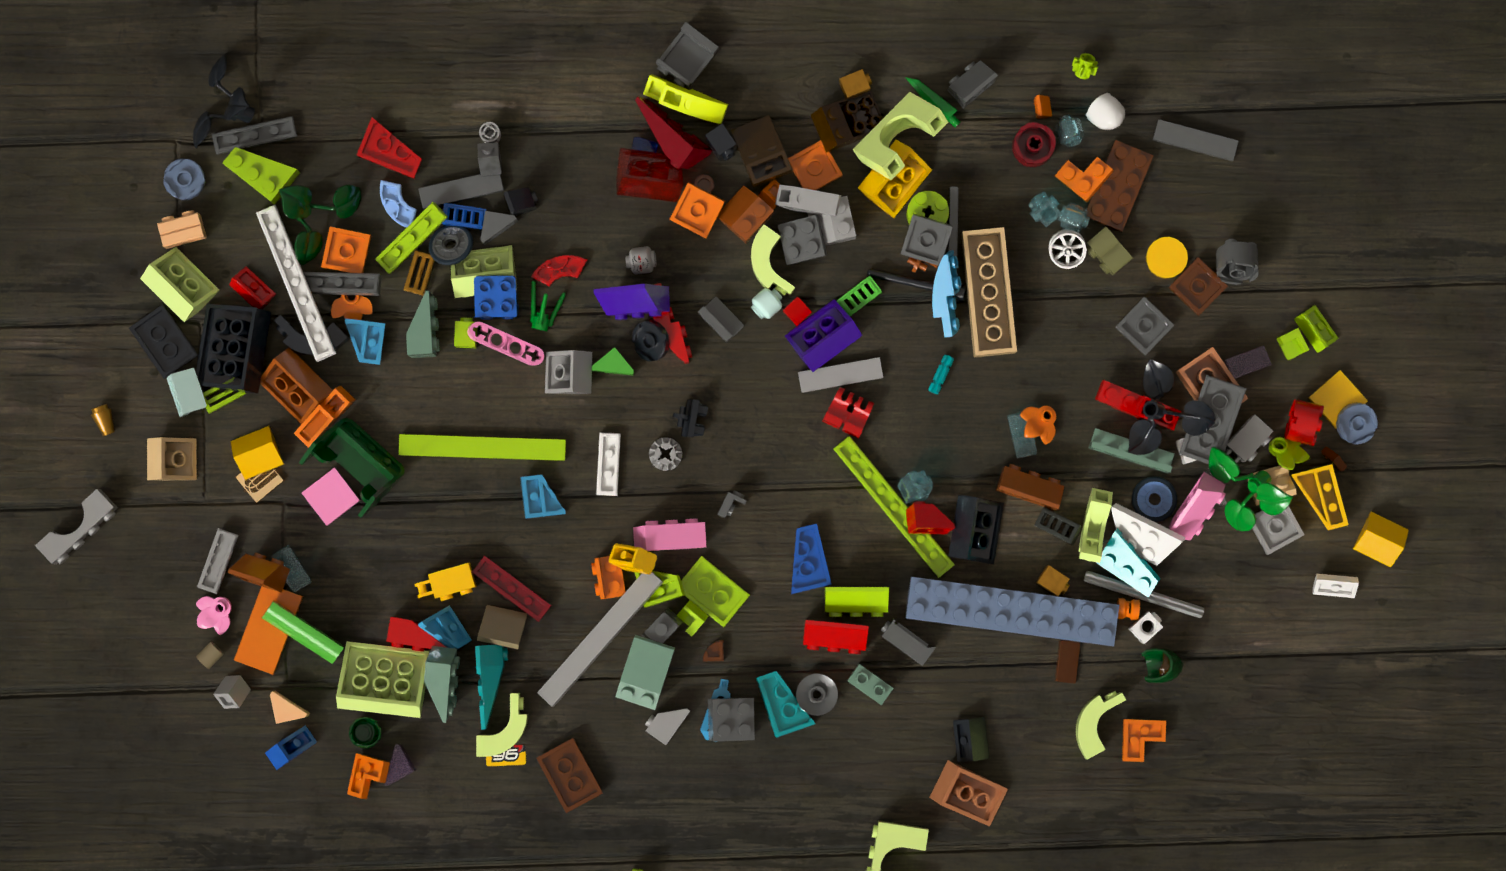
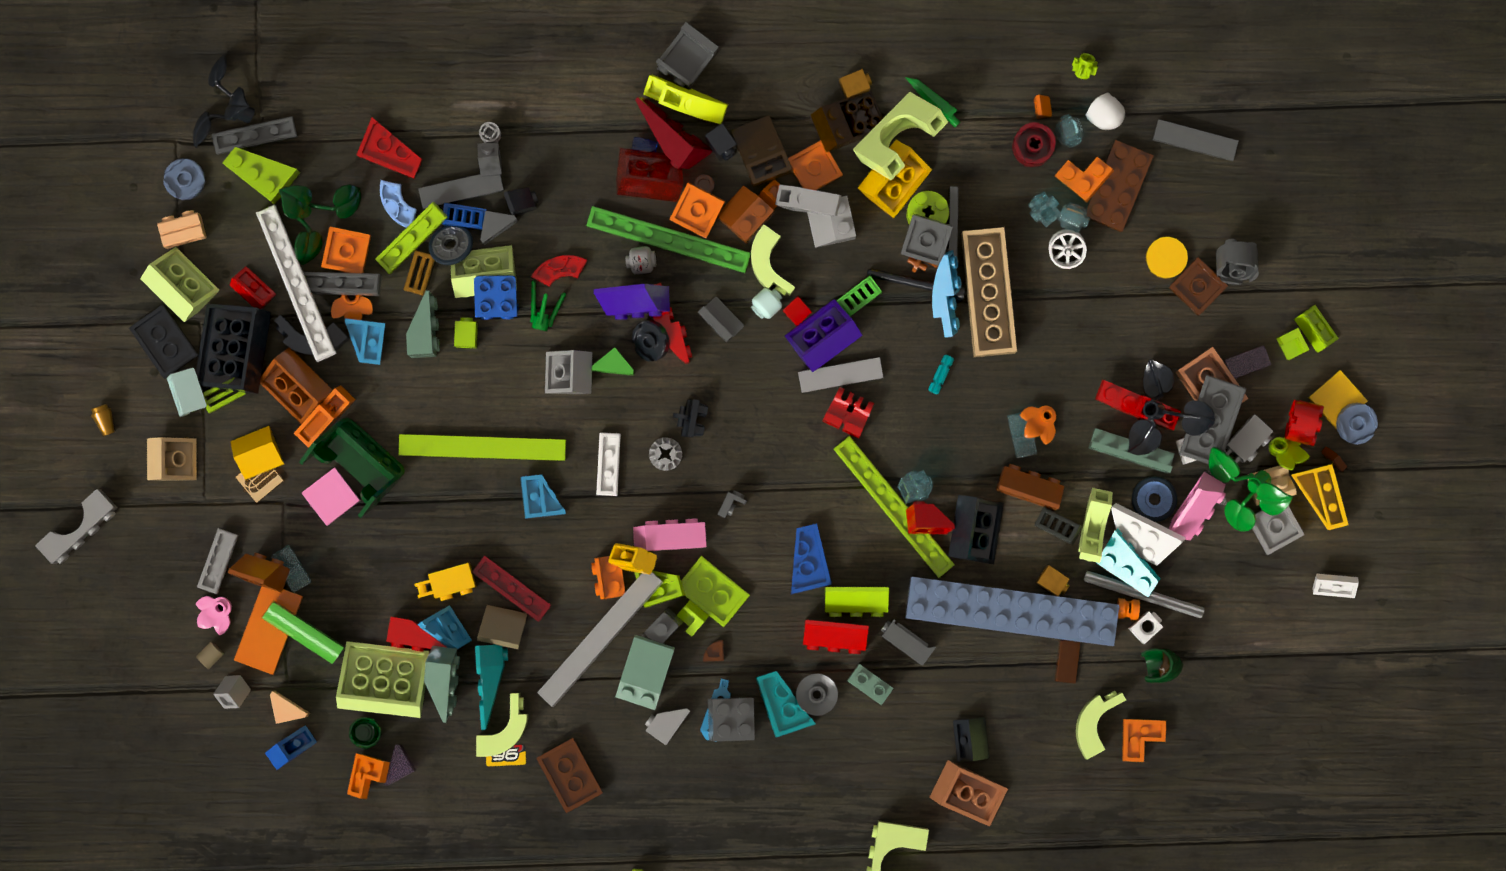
bright pink beam [467,322,544,366] -> none
dark grey plate [778,215,827,265] -> none
dark grey slope [947,60,998,109] -> none
olive brick [1086,227,1133,276] -> none
dark grey plate [1115,297,1174,355] -> none
yellow slope [1353,512,1409,567] -> none
none -> bright green tile [586,206,751,273]

